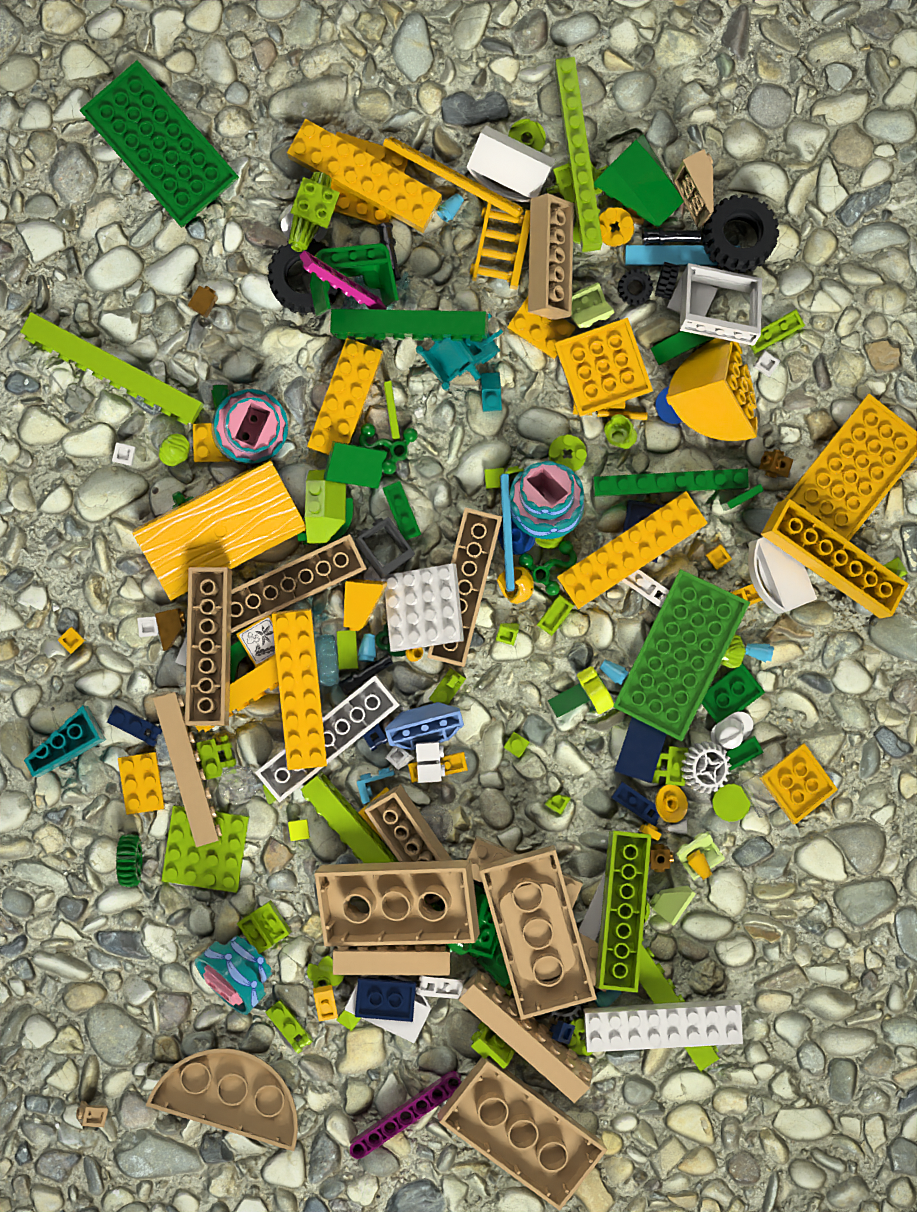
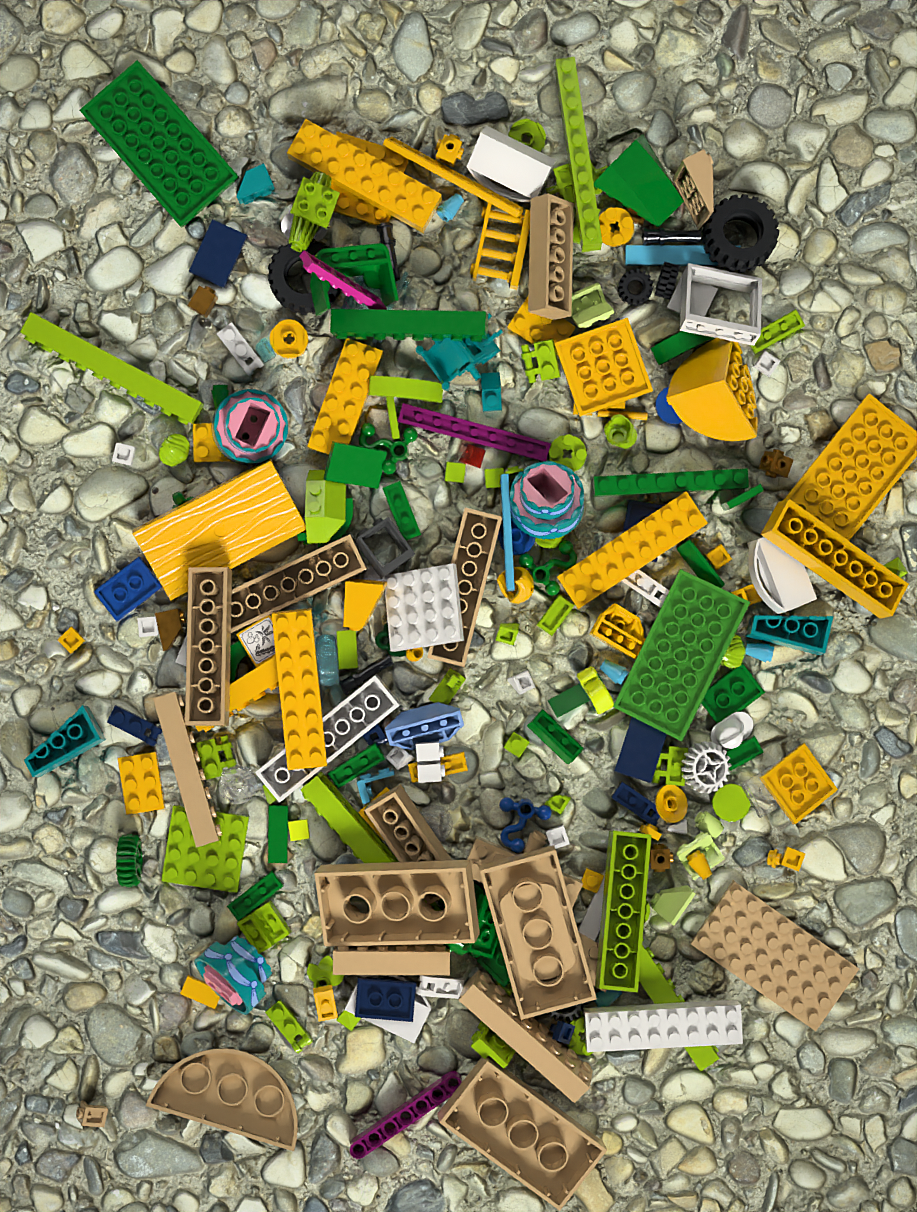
medium azure cone [357,634,376,662] -> none
none -> blue tile [93,556,163,622]
none -> yellow tile [180,975,220,1009]
none -> dark blue tile [189,219,248,288]
none -> white plate [217,322,264,377]
none -> green tile [227,870,284,921]
none -> teal slope [236,163,275,205]
none -> clear light blue slope [255,337,276,363]
none -> green tile [268,805,288,863]
none -> yellow plate [270,319,309,359]
none -> green tile [328,742,386,789]
none -> lime slope [368,376,443,403]
none -> magenta plate [398,403,551,462]
none -> yellow brick [435,134,464,168]
none -> lime tile [445,462,466,483]
none -> clear red slope [459,444,486,468]
none -> blue piece [499,797,552,853]
none -> white slope [507,670,535,695]
none -> lime plate [521,339,561,383]
none -> tan cone [522,830,547,854]
none -> green slope [527,709,584,765]
none -> white plate [545,825,570,849]
none -> yellow plate [581,868,604,893]
none -> yellow wedge [589,603,646,660]
none -> green slope [677,540,725,588]
none -> tan plate [690,880,859,1031]
none -> yellowish green brick [694,811,724,838]
none -> teal wedge [746,615,833,655]
none -> yellow plate [767,849,782,868]
none -> yellow plate [780,846,805,871]

